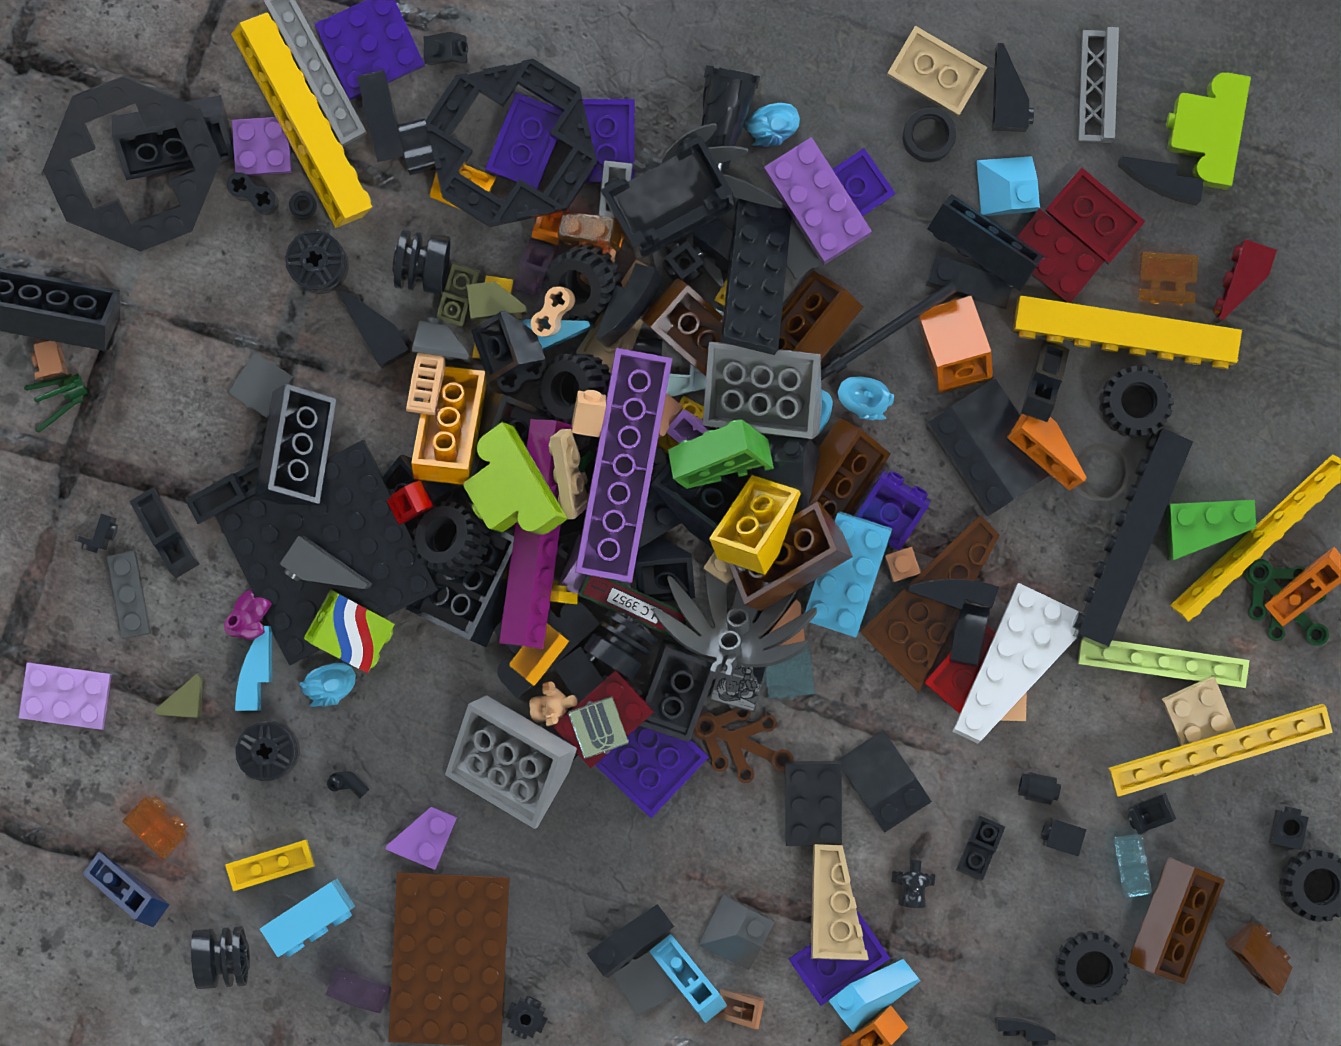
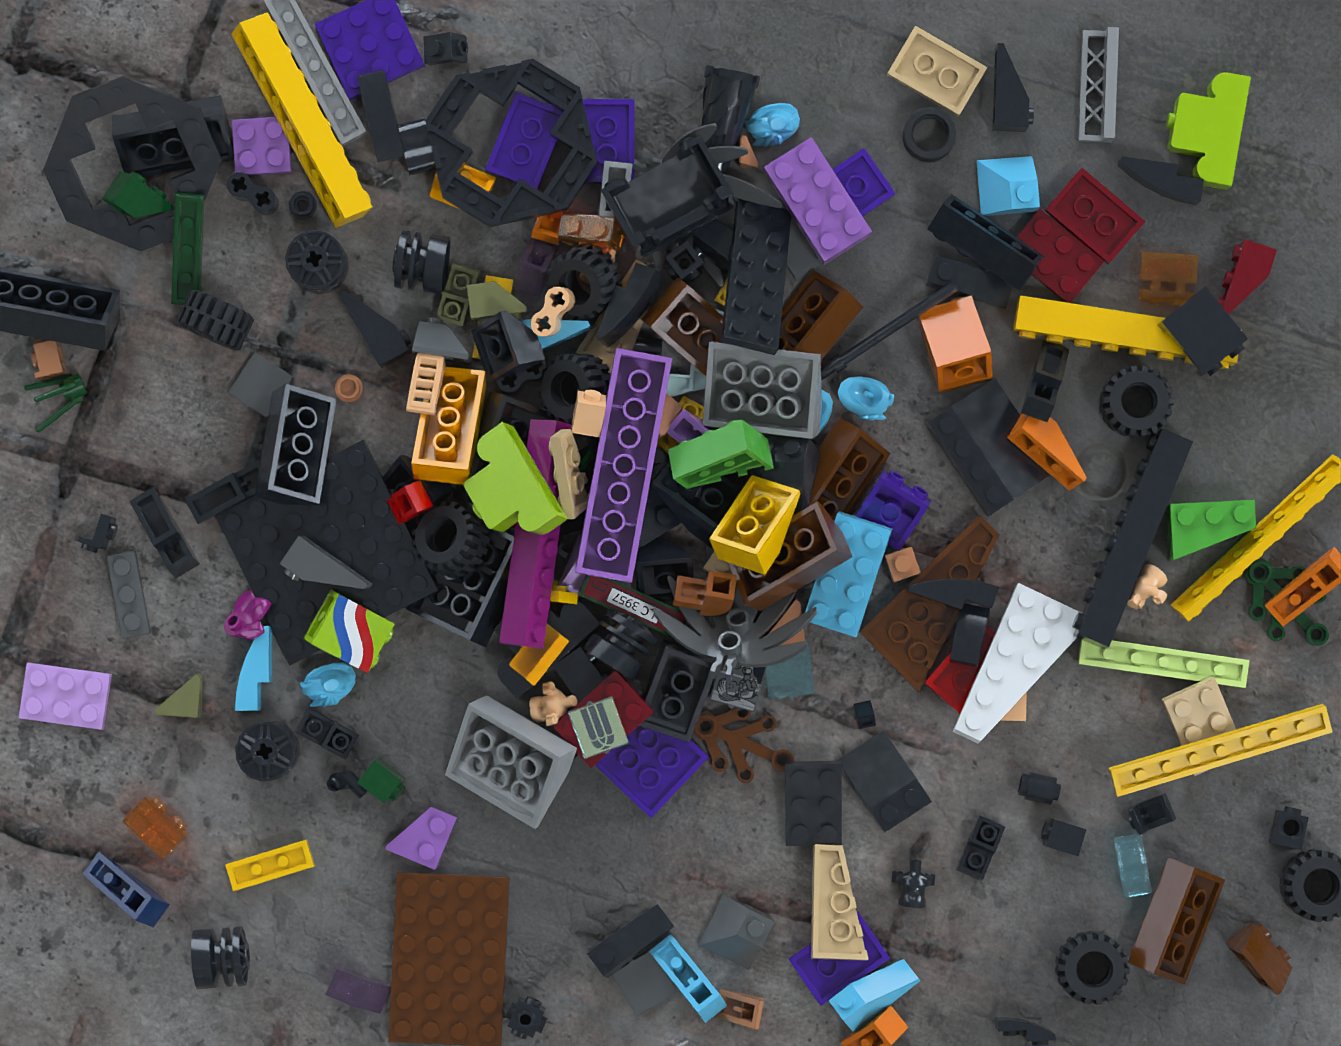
medium azure brick [260,878,355,958] -> none
none -> dark green slope [102,171,173,218]
none -> dark green tile [171,193,205,305]
none -> black tyre [176,290,254,350]
none -> black slope [294,707,359,760]
none -> nougat plate [335,374,363,402]
none -> dark green brick [357,758,406,803]
none -> dark orange brick [673,570,737,616]
none -> nougat slope [739,136,758,169]
none -> black piece [854,700,876,729]
none -> light nougat piece [1127,564,1167,610]
none -> black panel [1158,286,1248,377]

